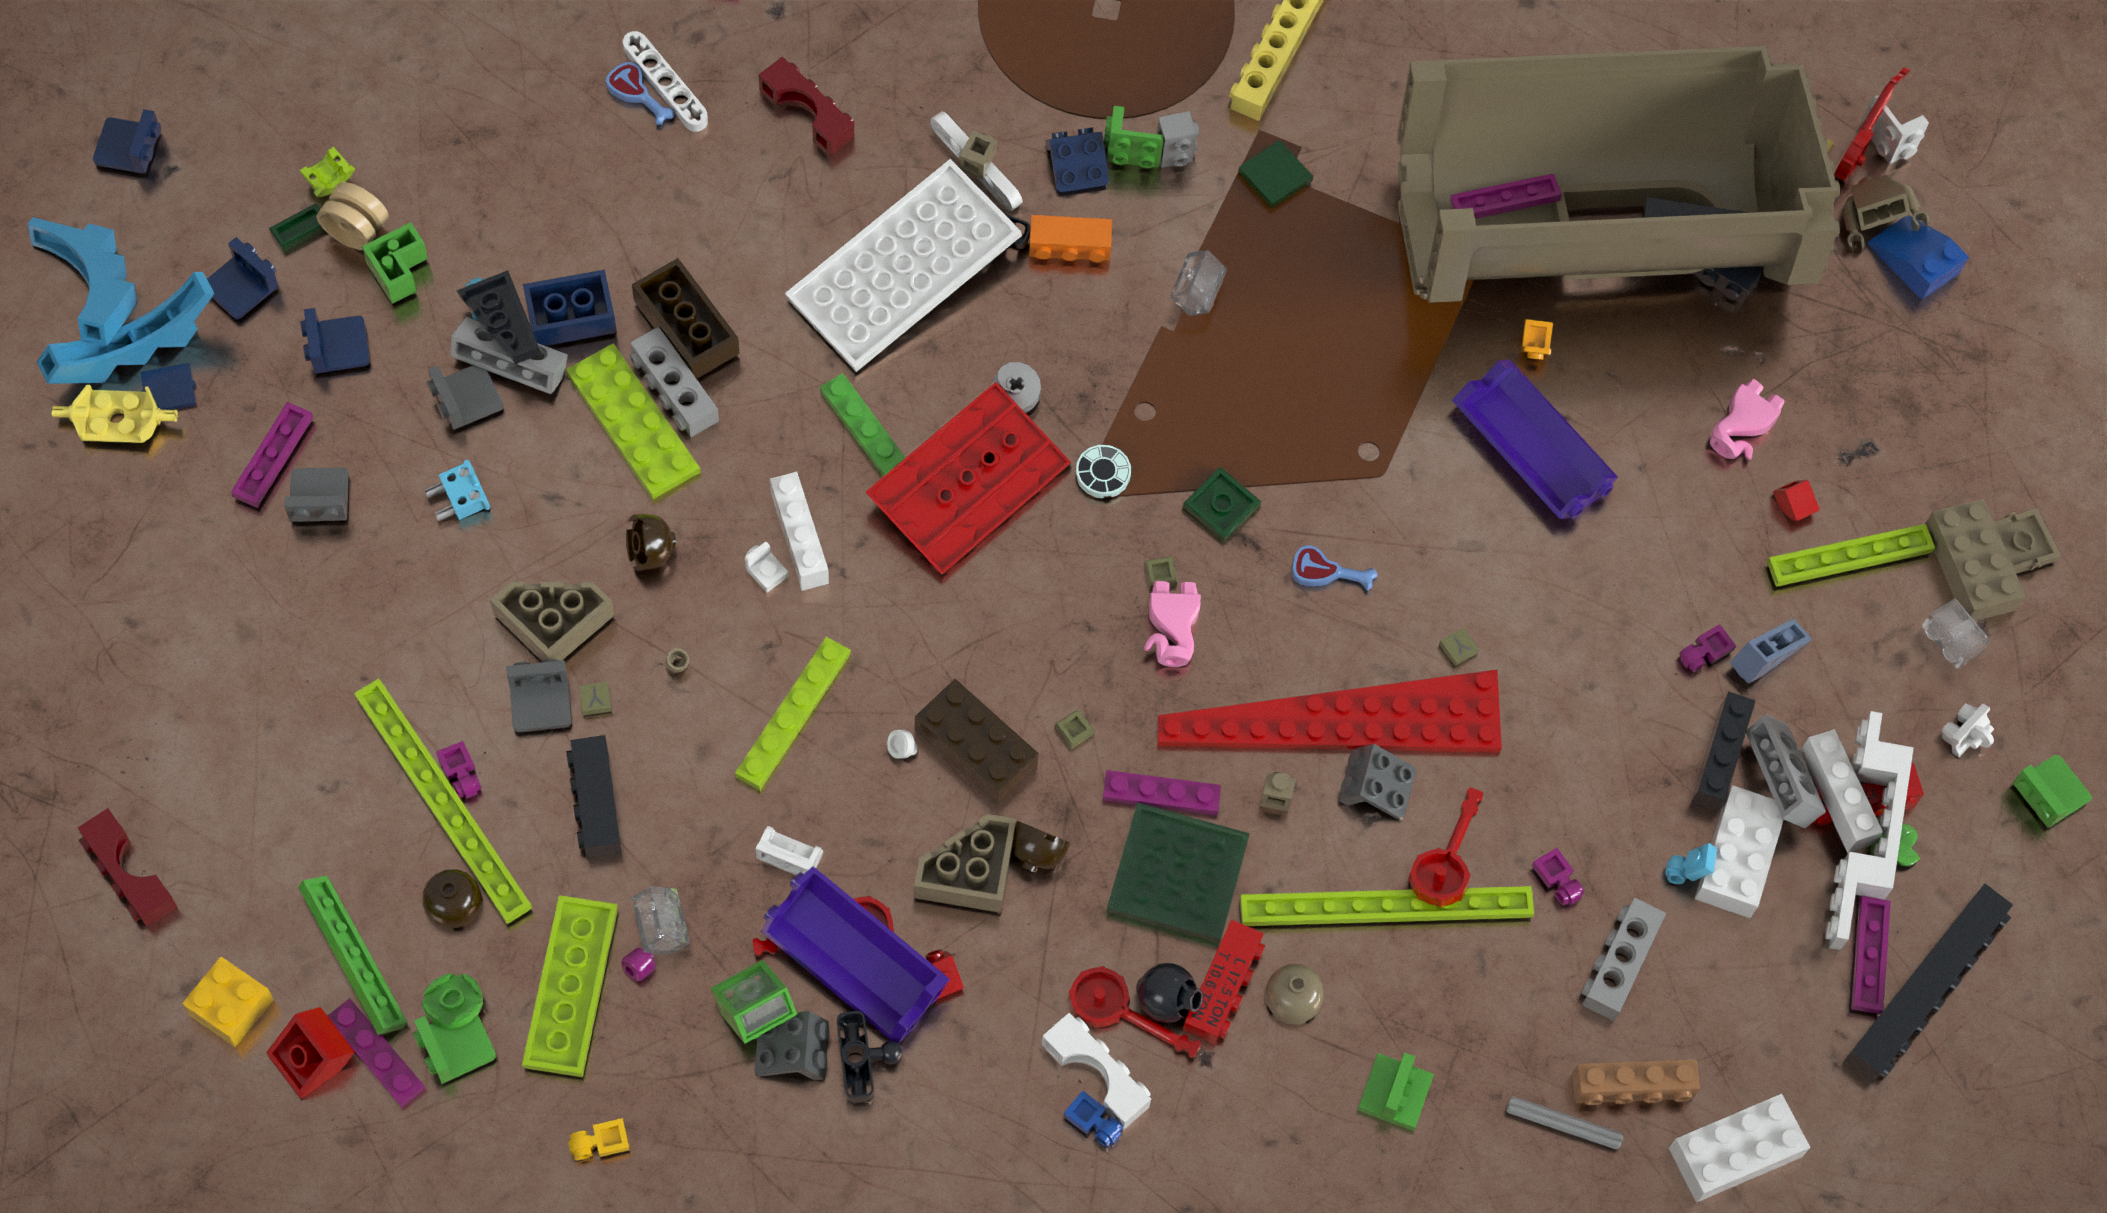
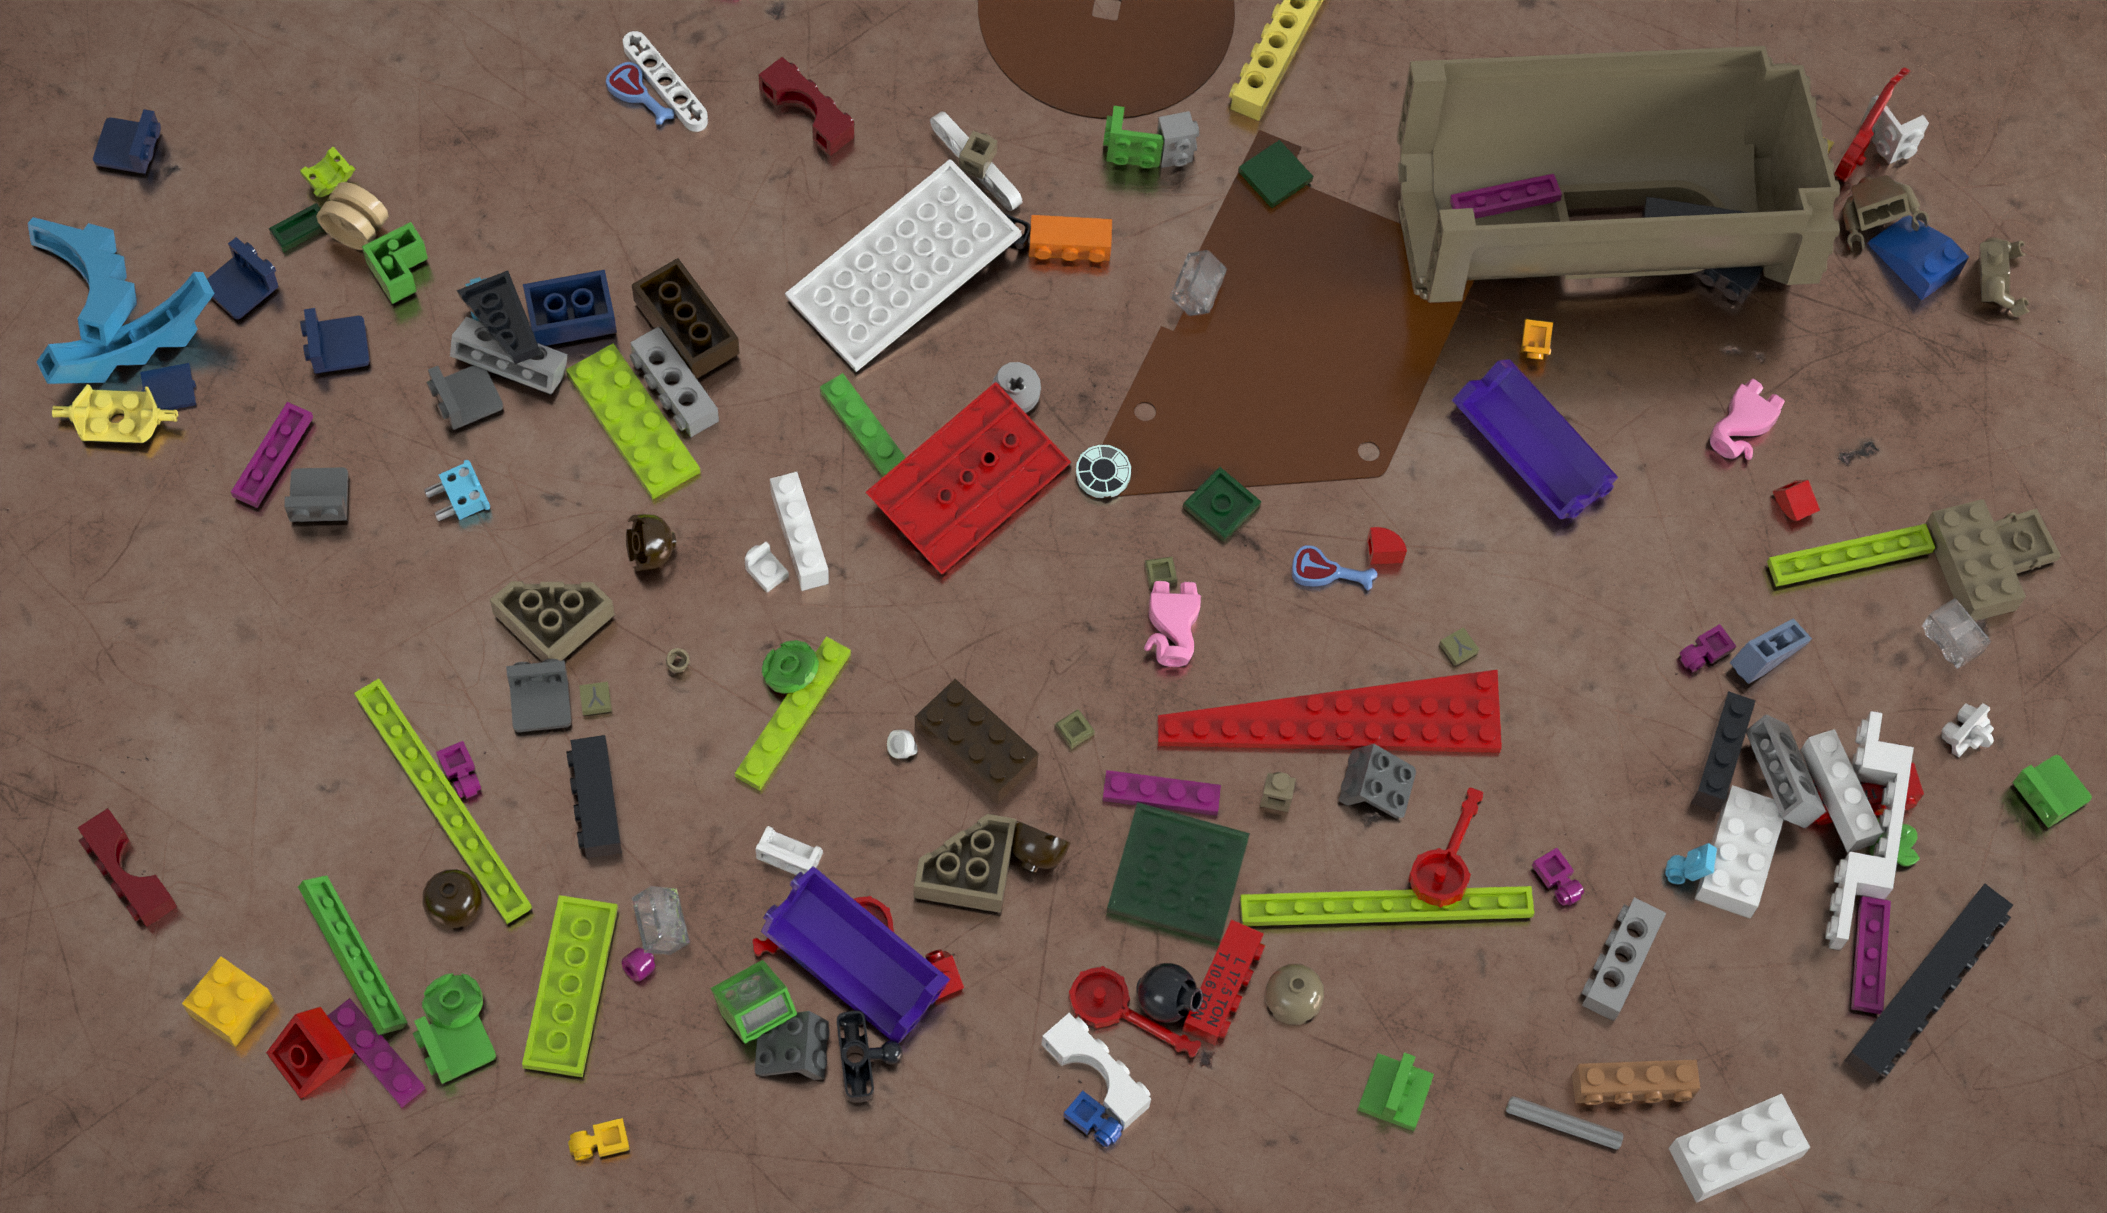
dark blue bracket [1045,127,1109,192] -> none
none -> bright green tile [762,640,819,694]
none -> red brick [1367,527,1407,565]
none -> dark tan torso [1979,237,2030,317]

